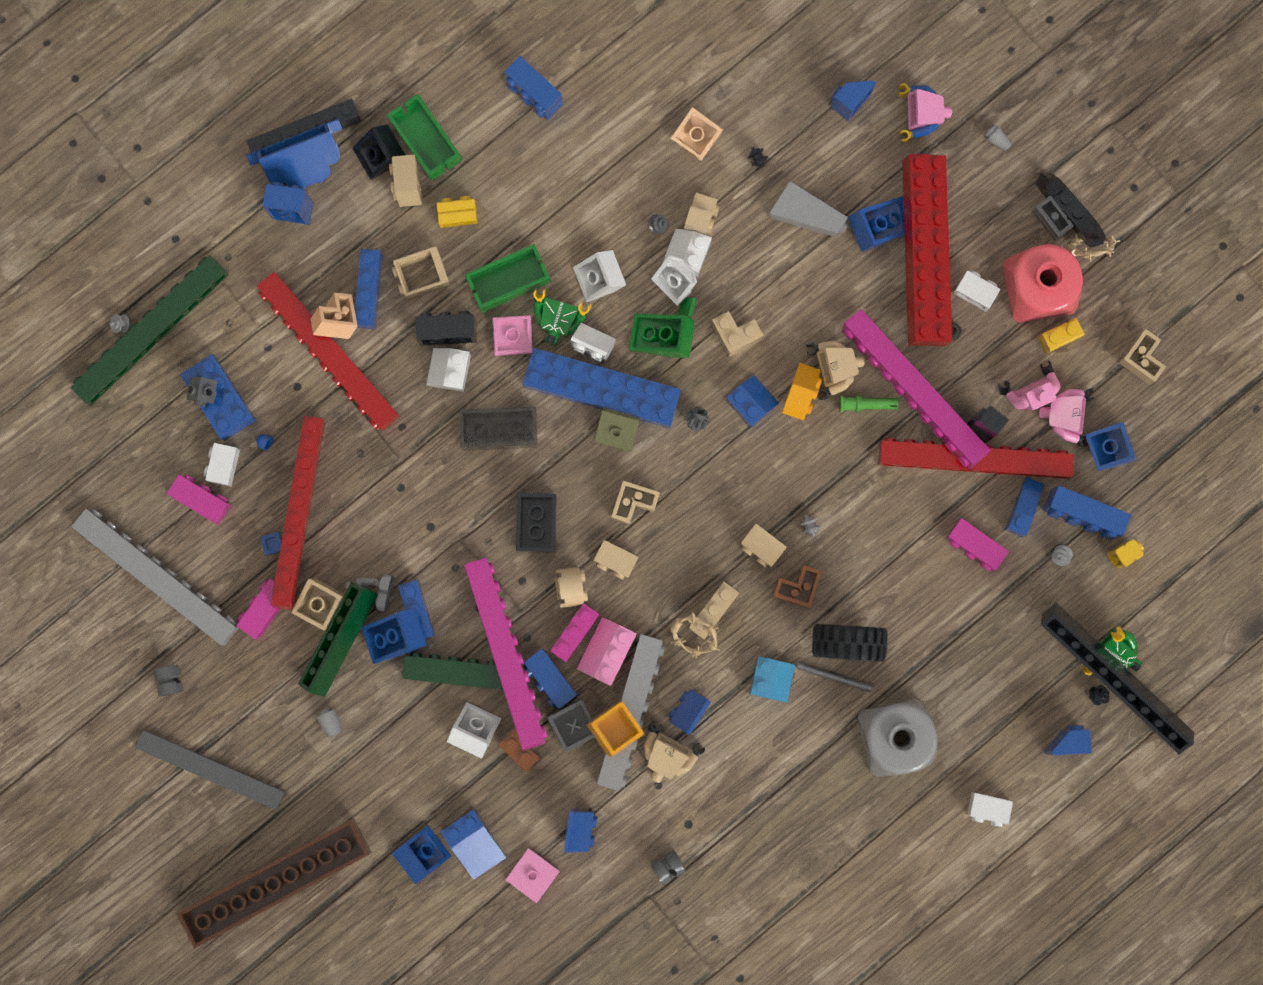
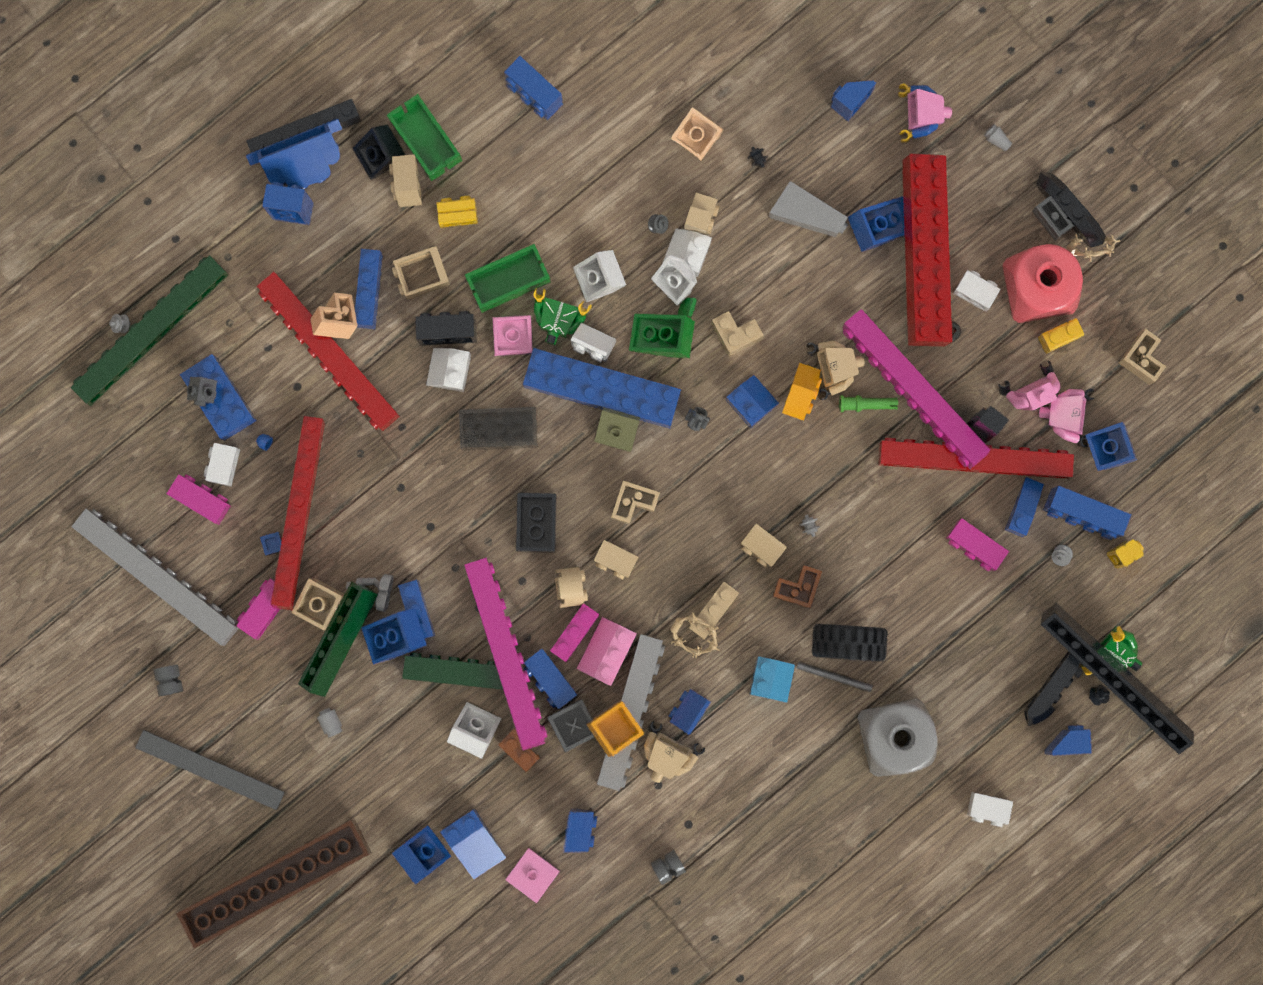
none -> black brick [1024,651,1085,726]

